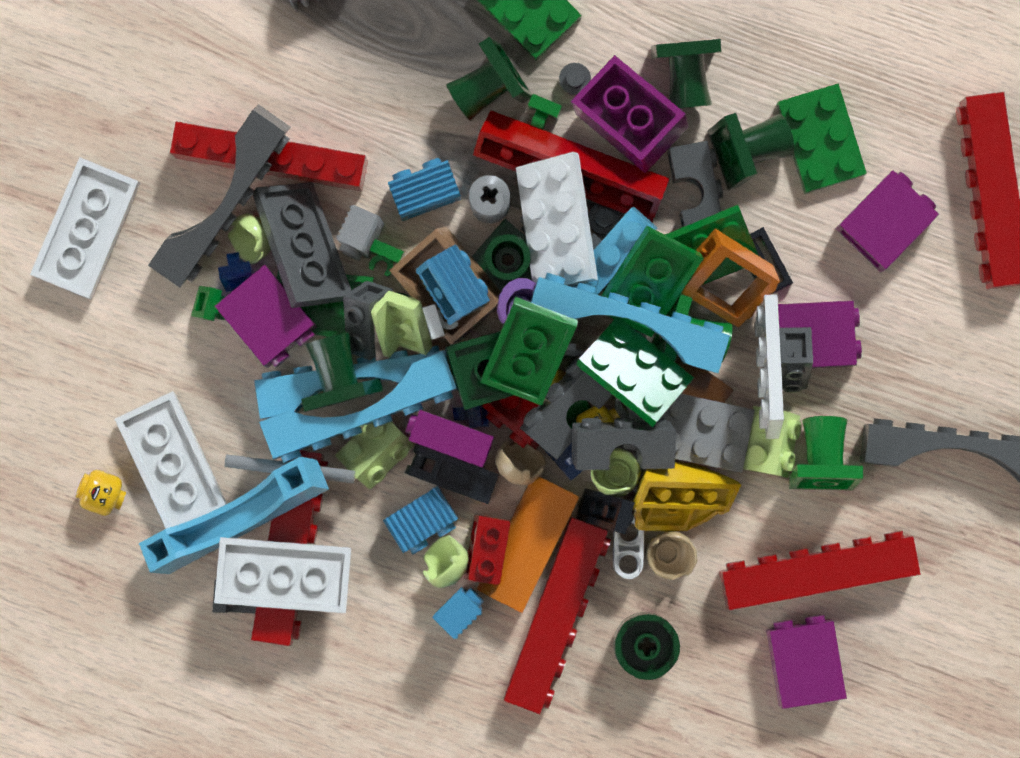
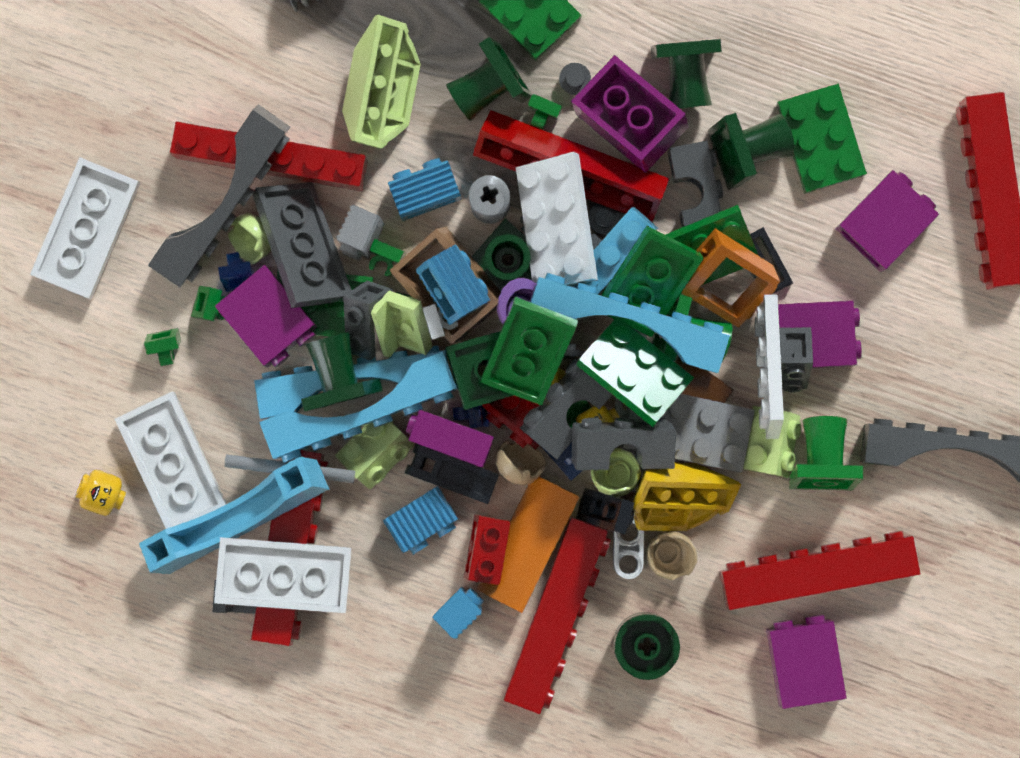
yellowish green hair [423,535,469,588] -> none
none -> green tile [144,328,181,366]
none -> yellowish green wedge [342,15,421,149]

